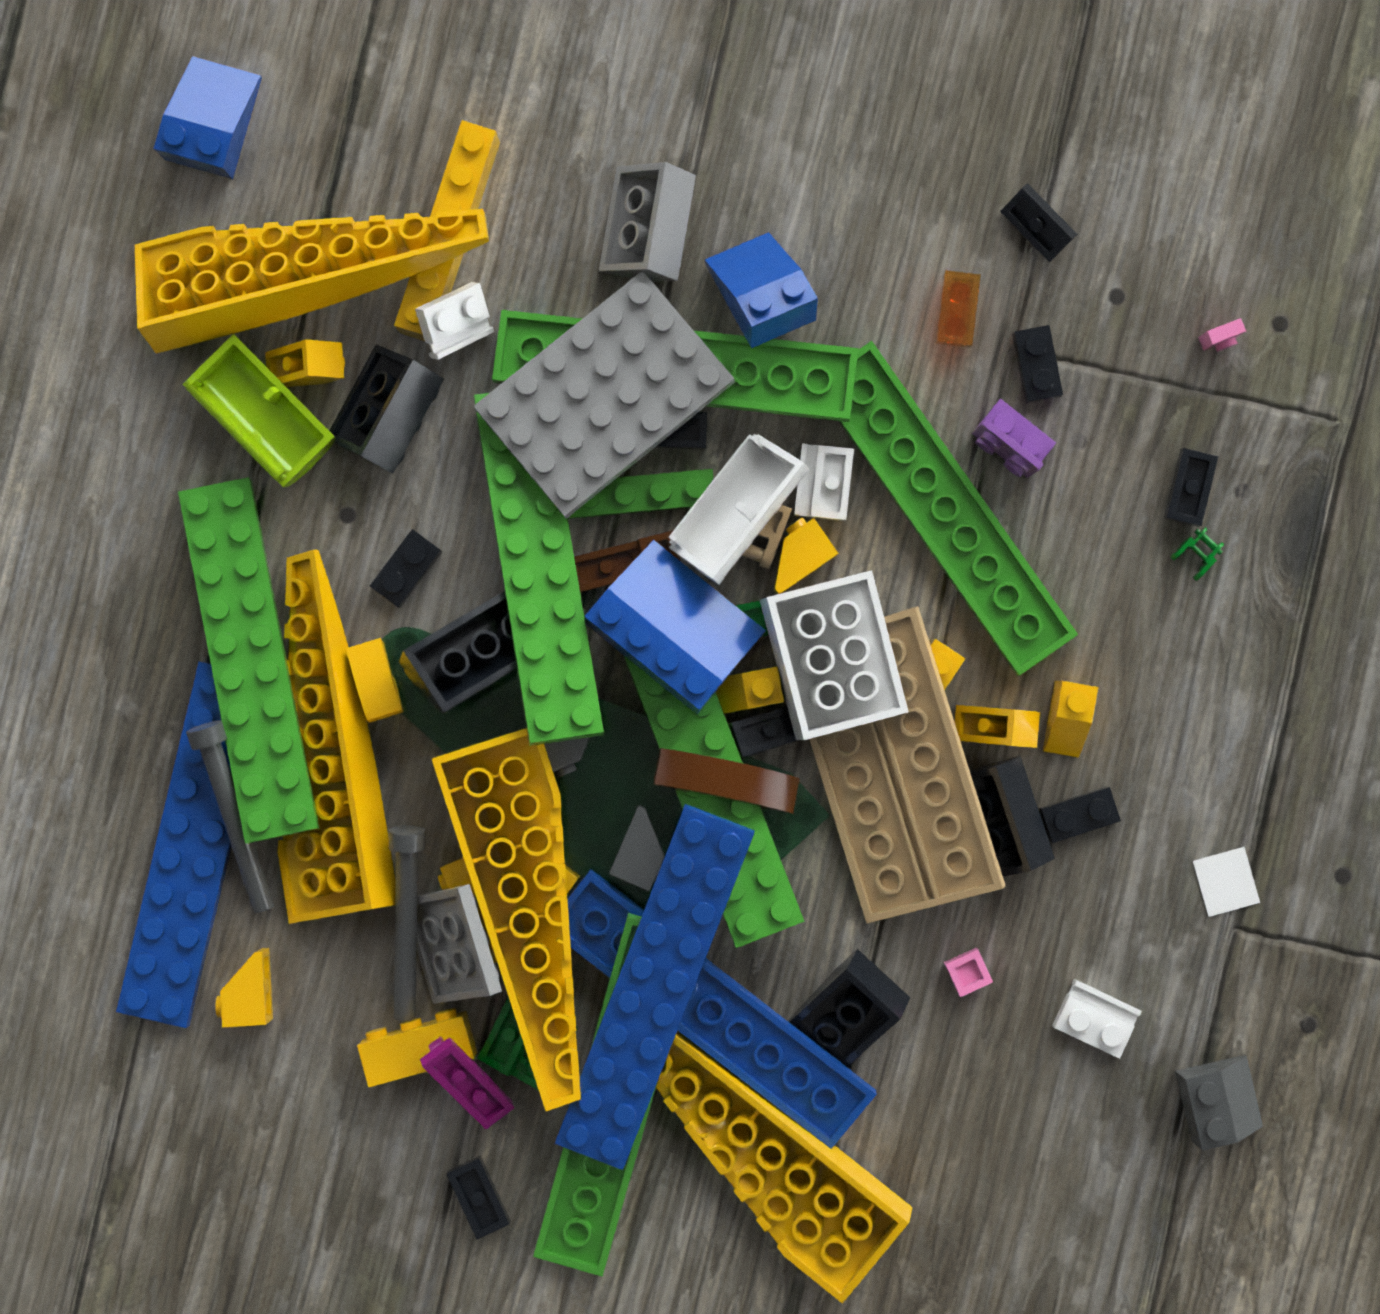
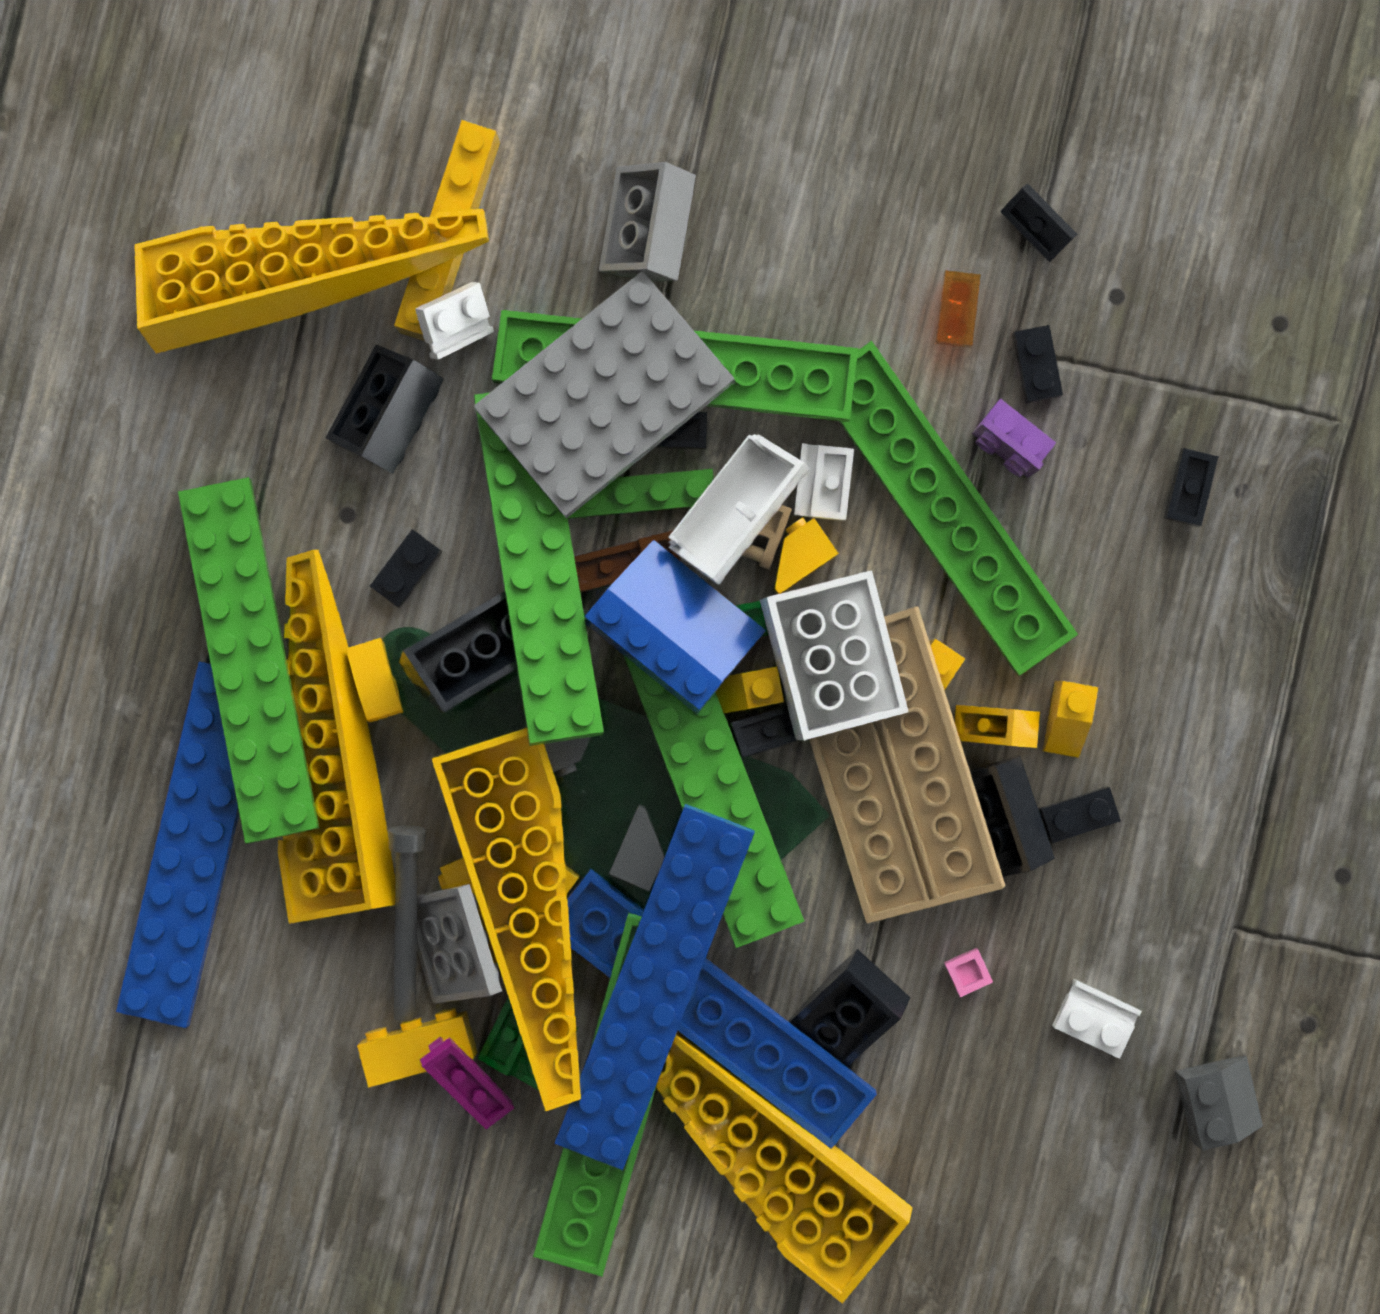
slope [153,56,262,179] -> none
lime container [182,334,336,487] -> none
dark grey piece [186,720,275,913] -> none
yellow slope [215,948,273,1028] -> none
yellow slope [265,339,345,387] -> none
black plate [446,1155,511,1240] -> none
reddish brown slope [653,748,800,814] -> none
blue slope [704,232,818,348] -> none
green piece [1170,527,1224,581] -> none
white sticker [1193,847,1260,917] -> none
bright pink plate [1198,318,1246,352] -> none

